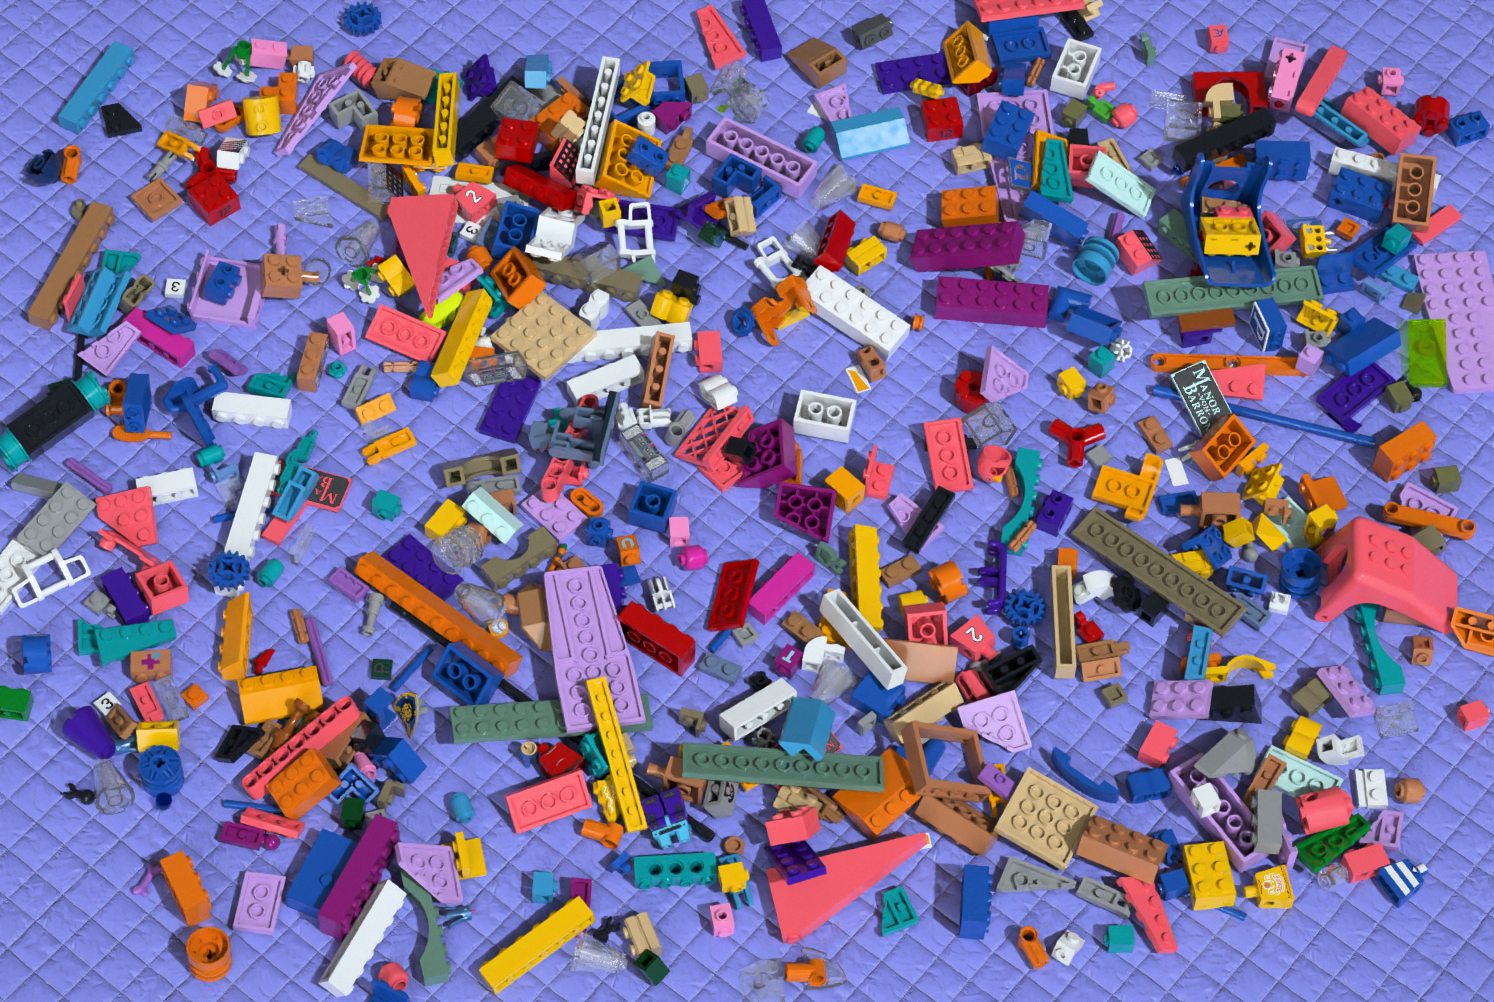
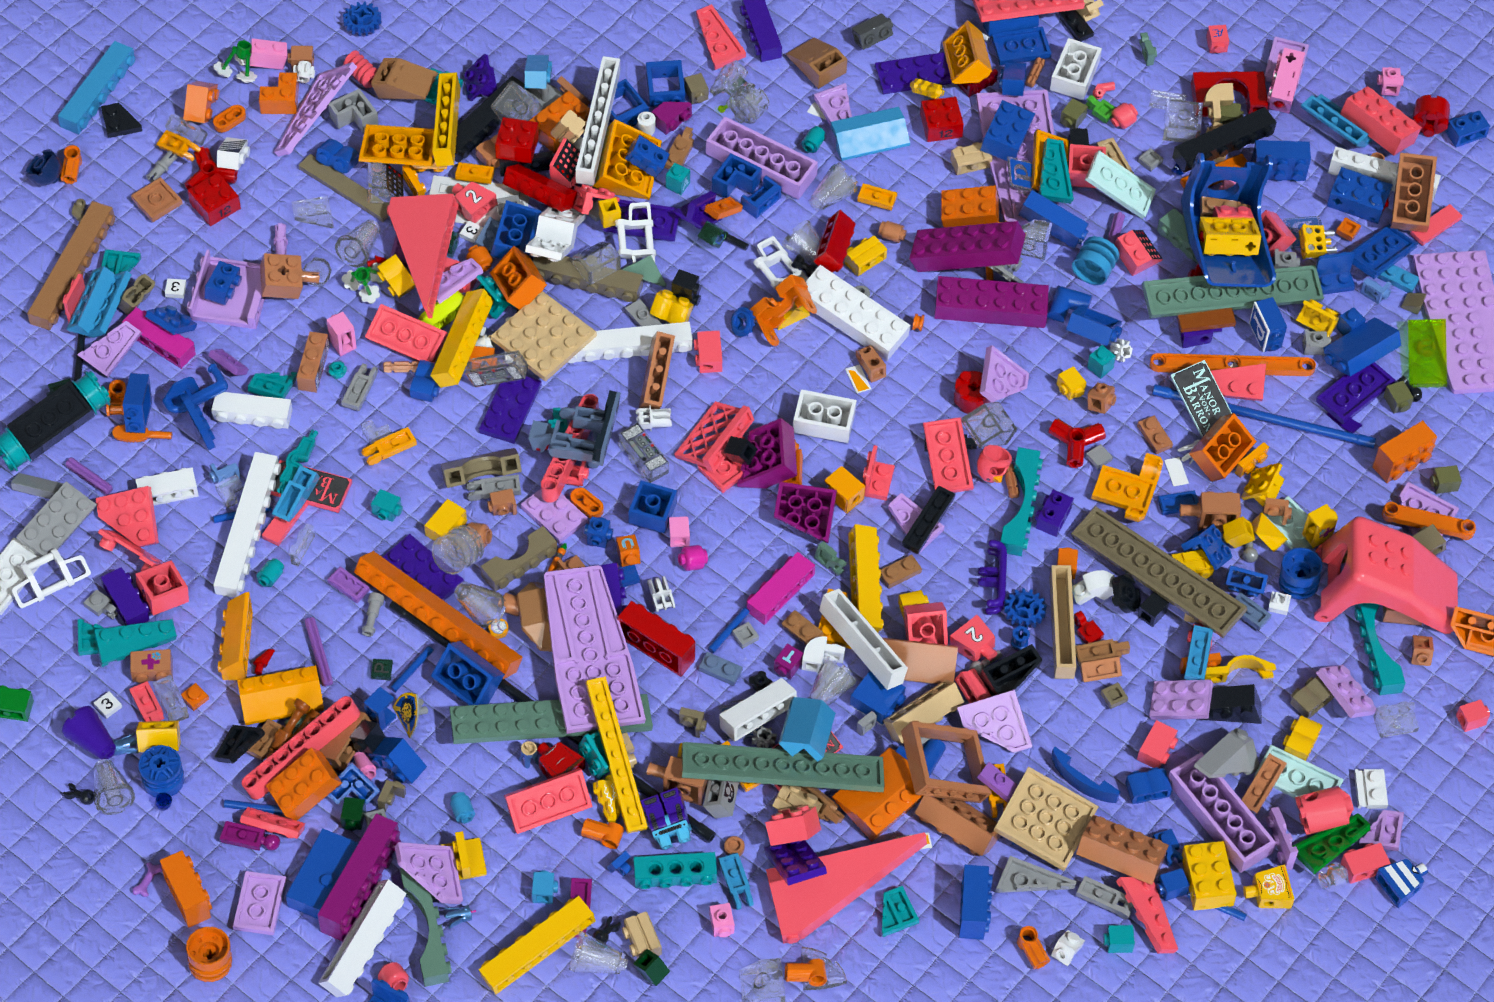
blue brick [21,634,52,675] -> none
medium nougat plate [104,703,138,740] -> none
teal brick [196,443,226,468] -> none
coral plate [197,99,237,129] -> none
blue gear [207,550,251,592] -> none
yellow brick [242,94,282,135] -> none
nougat axle [290,608,310,645] -> none
light orange plate [354,392,396,426] -> none
orange brick [390,96,422,128] -> none
light aqua brick [462,486,524,544] -> none
white brick [567,354,644,407] -> none
white brick [579,289,610,330] -> none
white arm [616,402,637,432] -> none
yellow bracket [620,60,656,106] -> none
light grey piece [664,409,696,446] -> none
white brick [698,374,738,411] -> none
red tile [707,558,759,632] -> none
yellow brick [718,862,749,893] -> none
tan brick [724,196,757,237] -> none
orange brick [927,560,968,605] -> none
nougat axle [1008,520,1037,552] -> none
white brick [1190,783,1221,818] -> none
light grey brick [1250,789,1282,854] -> none
coral beam [1295,45,1348,118] -> none
lavender brick [1295,343,1324,377] -> none
orange bracket [1298,473,1348,512] -> none
white brick [1316,734,1365,766] -> none
teal brick [1381,223,1413,255] -> none
nougat head [1394,777,1426,804] -> none

